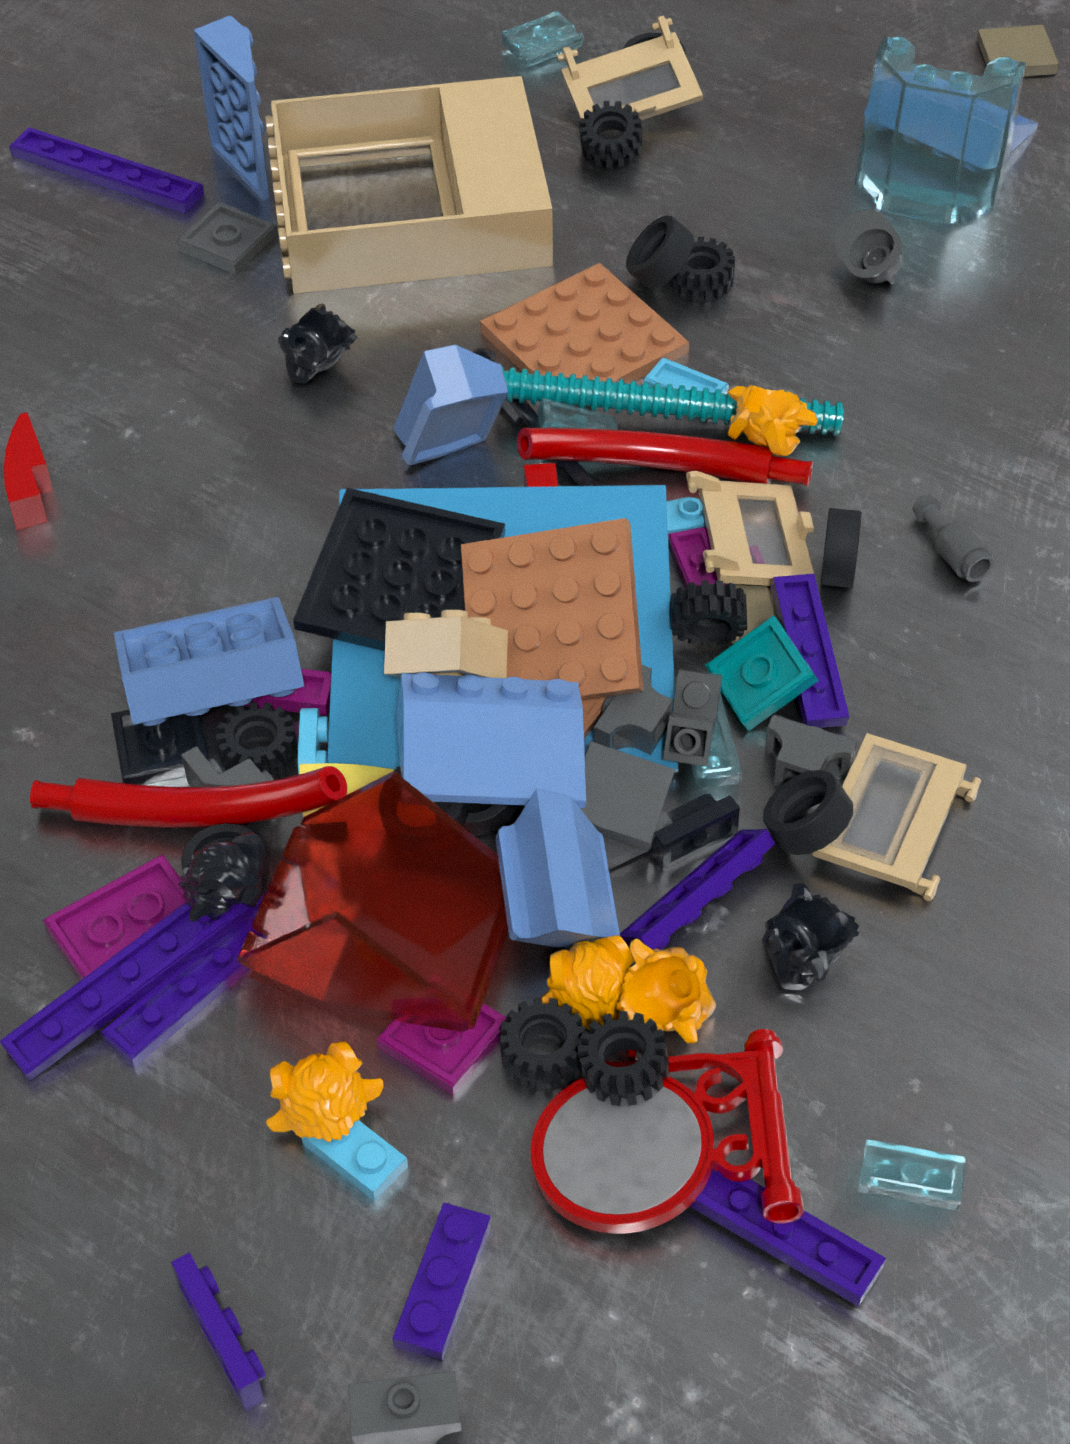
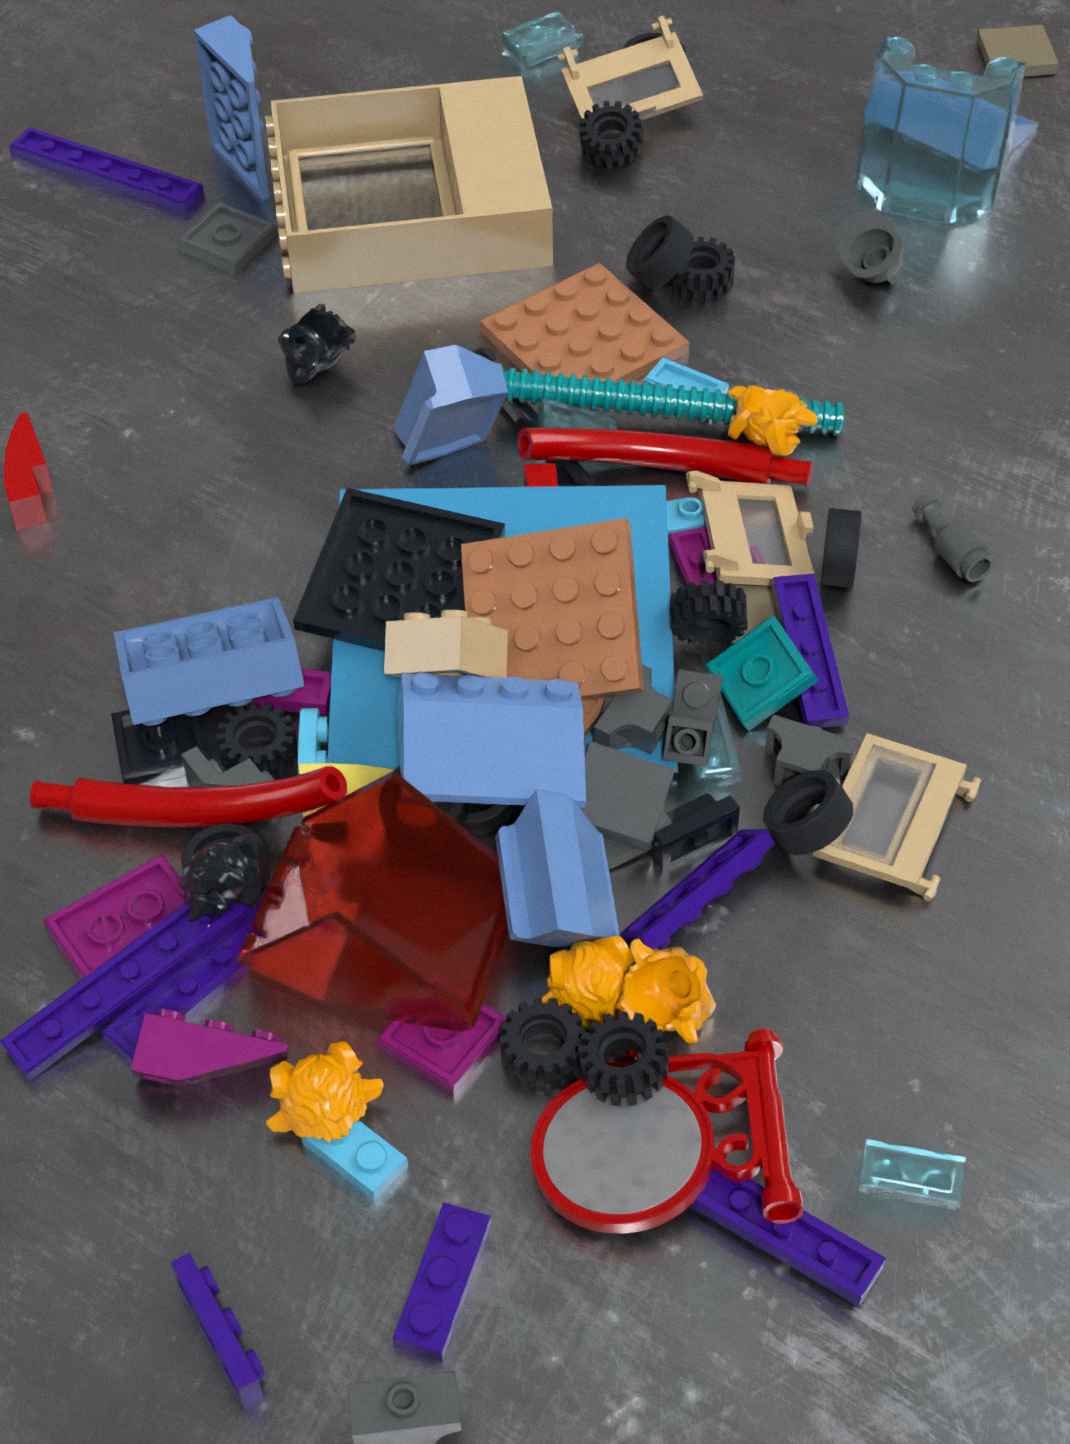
black hair [762,883,860,991] -> none
none -> magenta slope [130,1009,288,1087]

